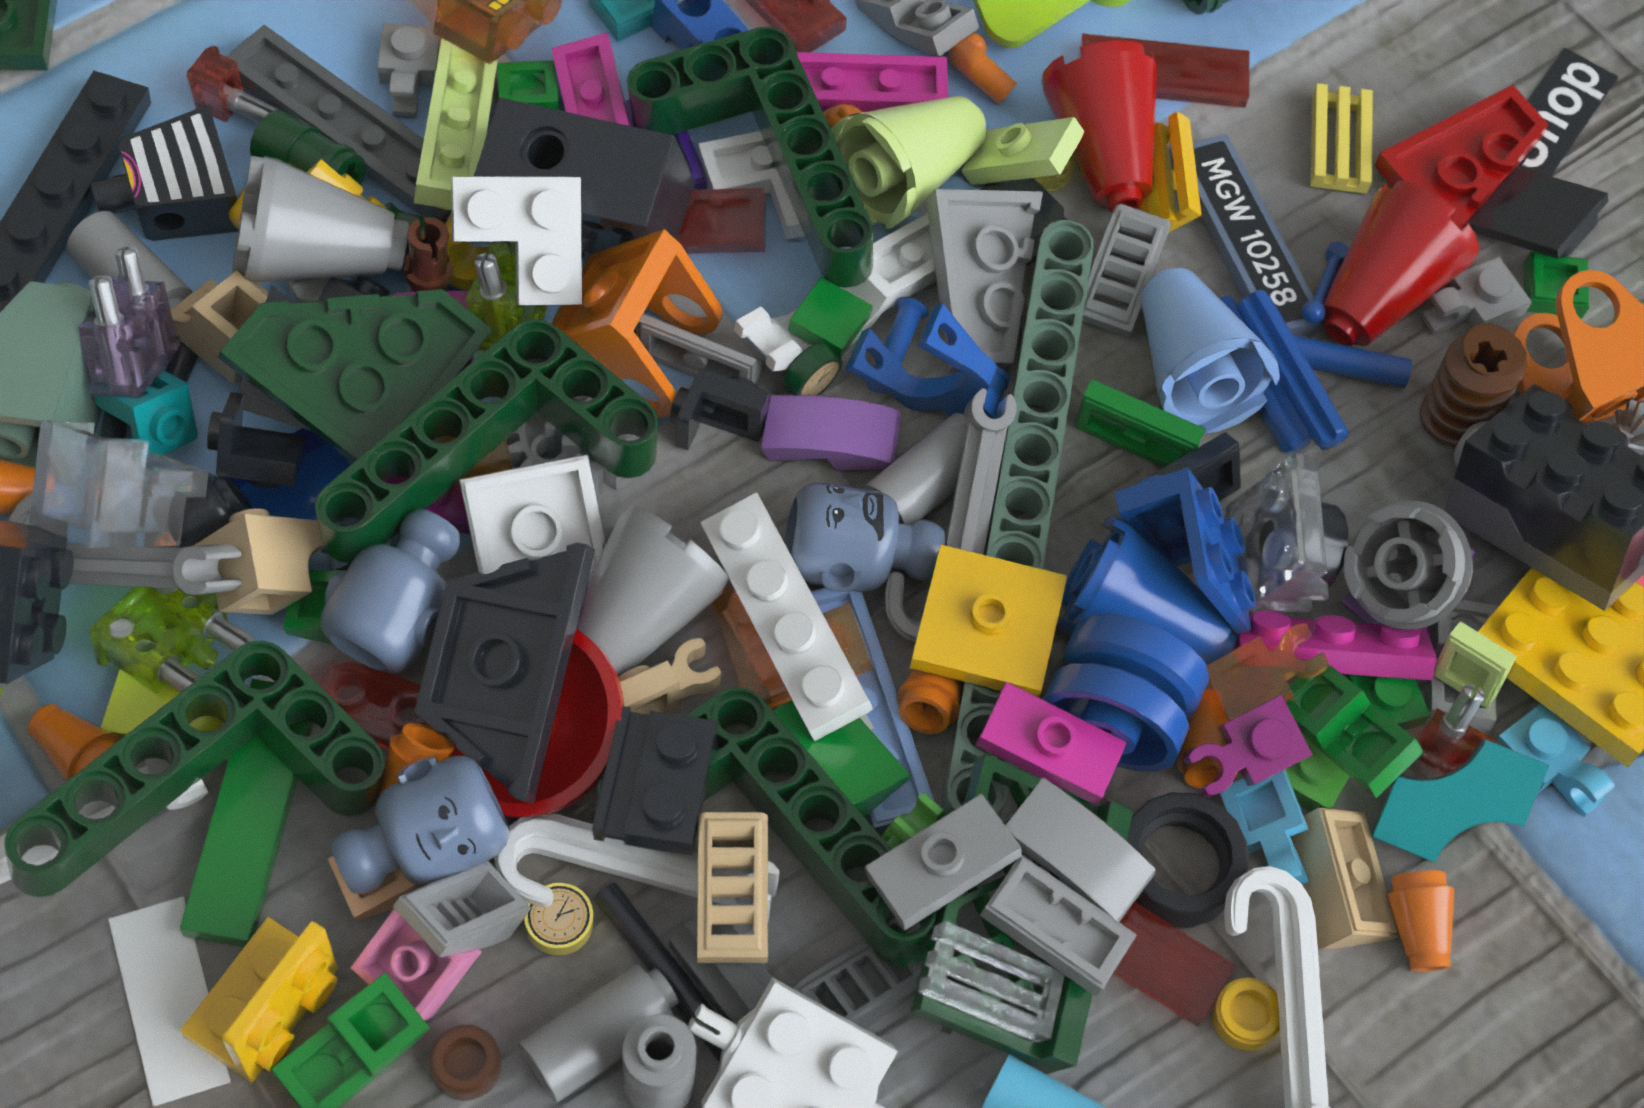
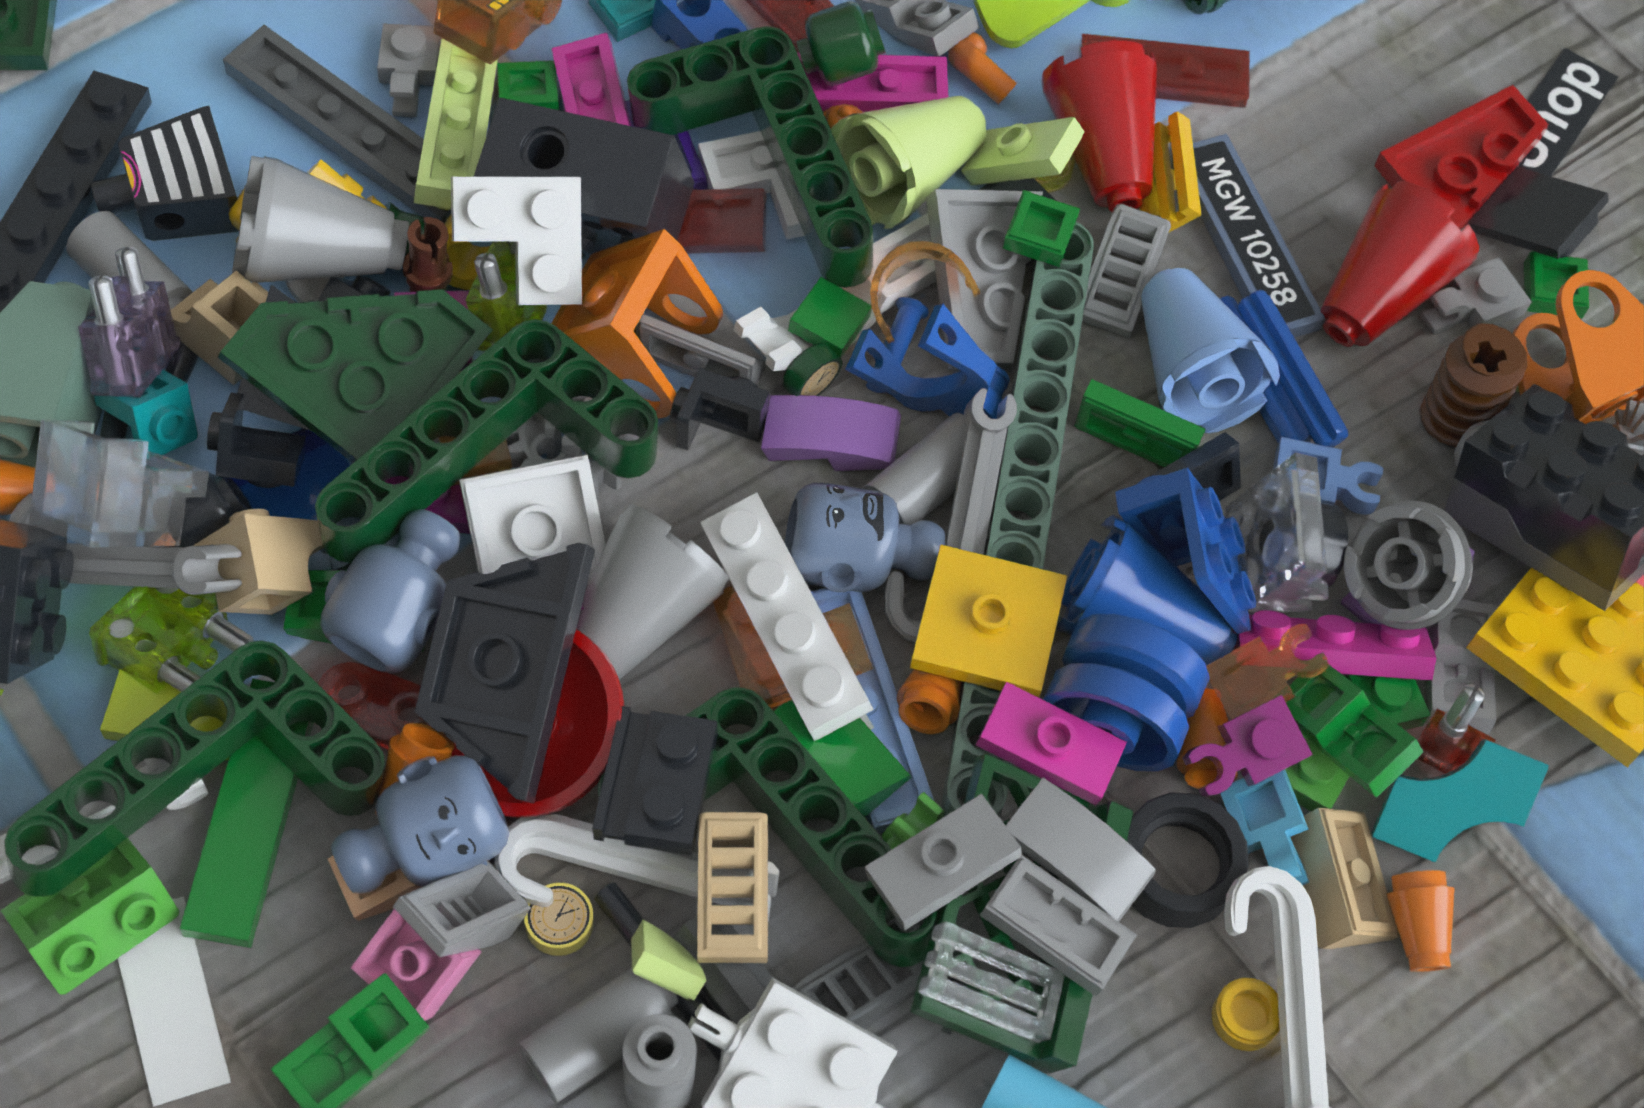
orange cone [28,704,120,781] -> none
yellow bracket [180,917,338,1084] -> none
clear red piece [187,46,278,123] -> none
dark green piece [250,110,366,185] -> none
reddish brown tile [429,1025,502,1101] -> none
tan plate [618,638,721,715] -> none
clear red tile [1113,902,1236,1027] -> none
blue piece [1293,335,1412,388] -> none
blue hinge [1302,242,1349,324] -> none
light yellow tile [1310,83,1373,194] -> none
yellowish green tile [1433,621,1517,709] -> none
medium azure plate [1495,703,1615,817] -> none
none -> bright green bracket [0,838,179,995]
none -> yellowish green tile [631,920,706,1000]
none -> dark green head [796,1,886,86]
none -> clear orange helmet [870,241,981,344]
none -> green tile [1002,190,1080,267]
none -> medium blue plate [1269,437,1384,515]

